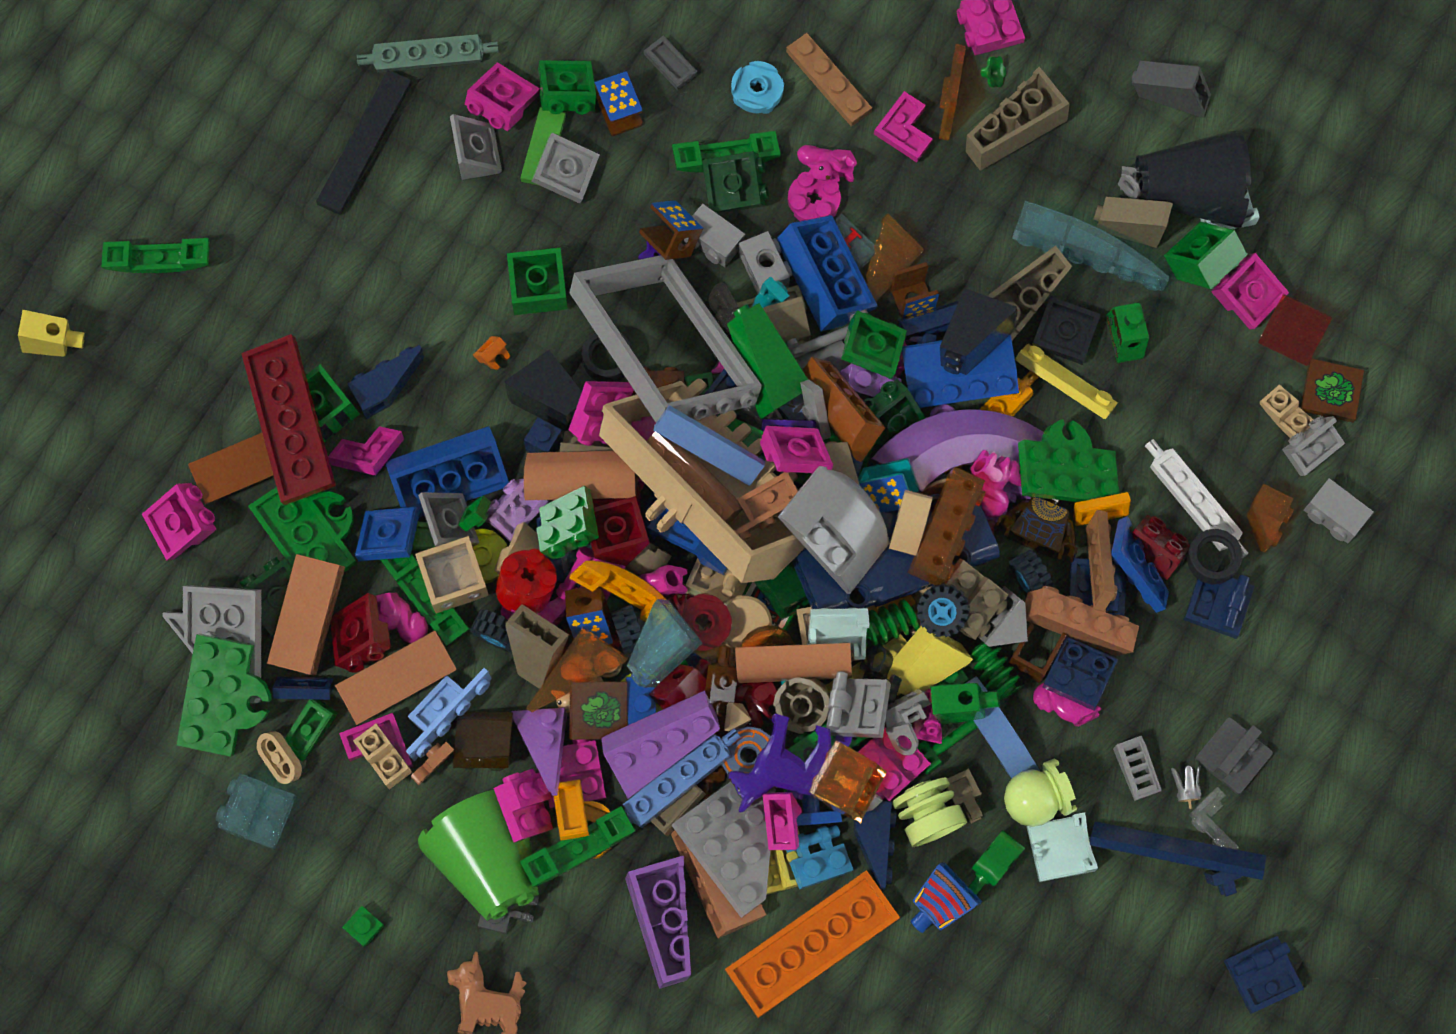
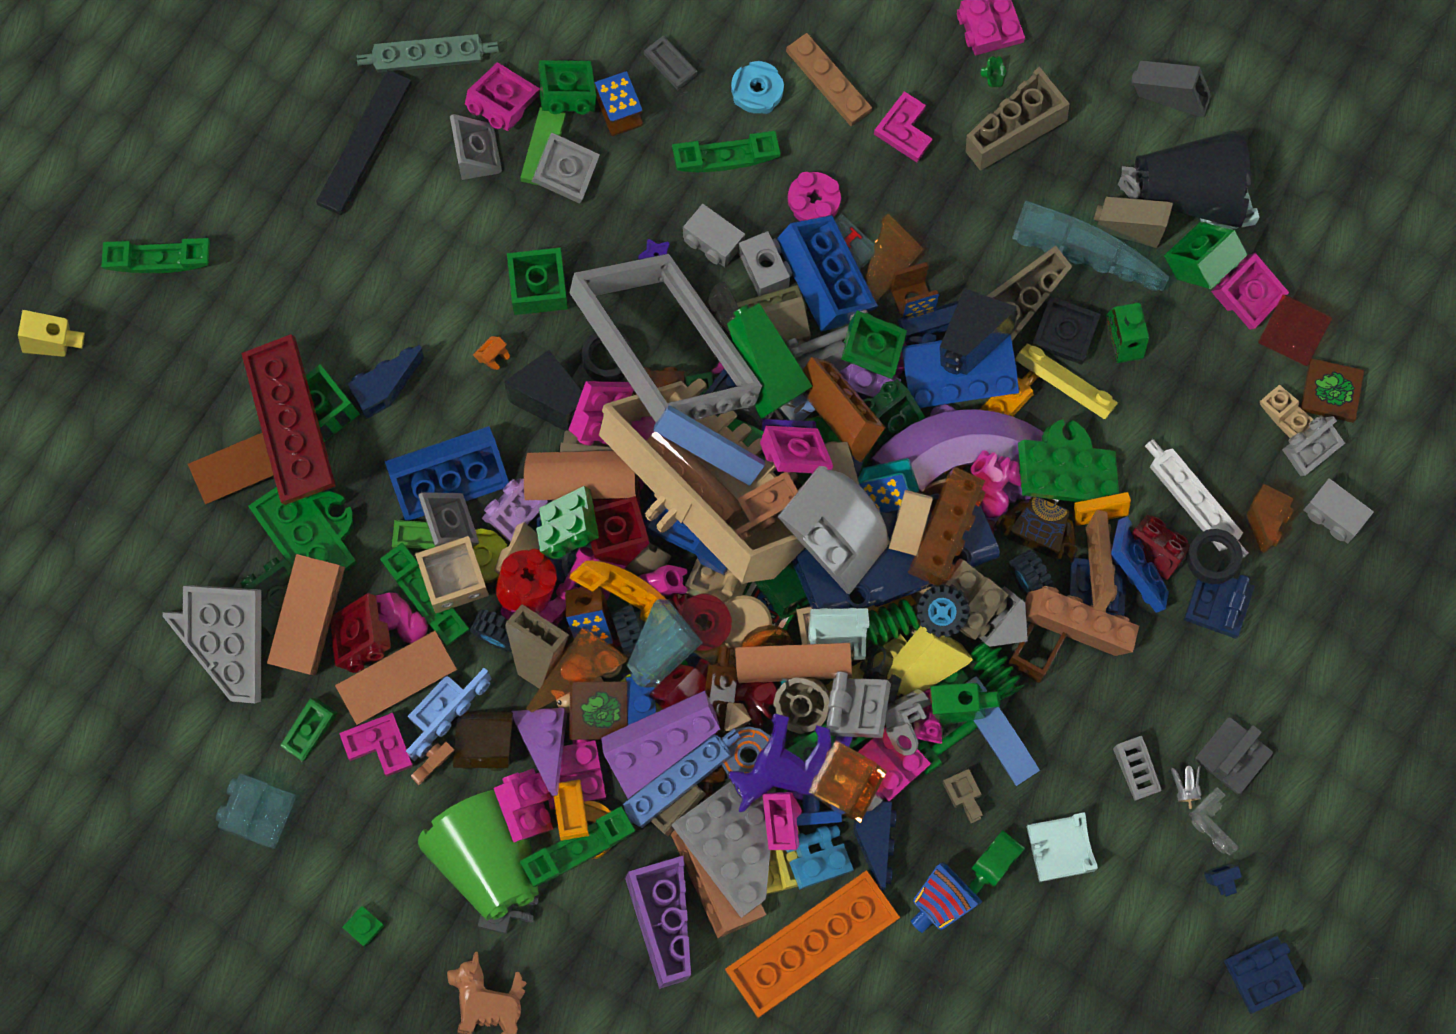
dark pink plate [142,483,217,561] -> none
green plate [176,633,272,757] -> none
tan plate [257,731,302,784] -> none
dark blue tile [272,677,334,700] -> none
dark pink plate [328,426,404,476] -> none
tan slope [353,724,412,789] -> none
blue tile [355,507,420,561] -> none
green plate [458,495,491,532] -> none
dark blue brick [524,418,563,453] -> none
reddish brown piece [639,201,704,260] -> none
dark green plate [702,151,769,213] -> none
teal plate [753,276,789,308] -> none
dark pink animal [797,145,857,182] -> none
light grey plate [800,380,831,440] -> none
yellowish green wheel [892,777,967,847] -> none
clear orange wing [939,44,966,140] -> none
yellowish green tile [1004,758,1077,827] -> none
dark pink animal [1033,683,1101,727] -> none
dark blue plate [1042,636,1118,711] -> none
dark blue tile [1090,821,1266,880] -> none

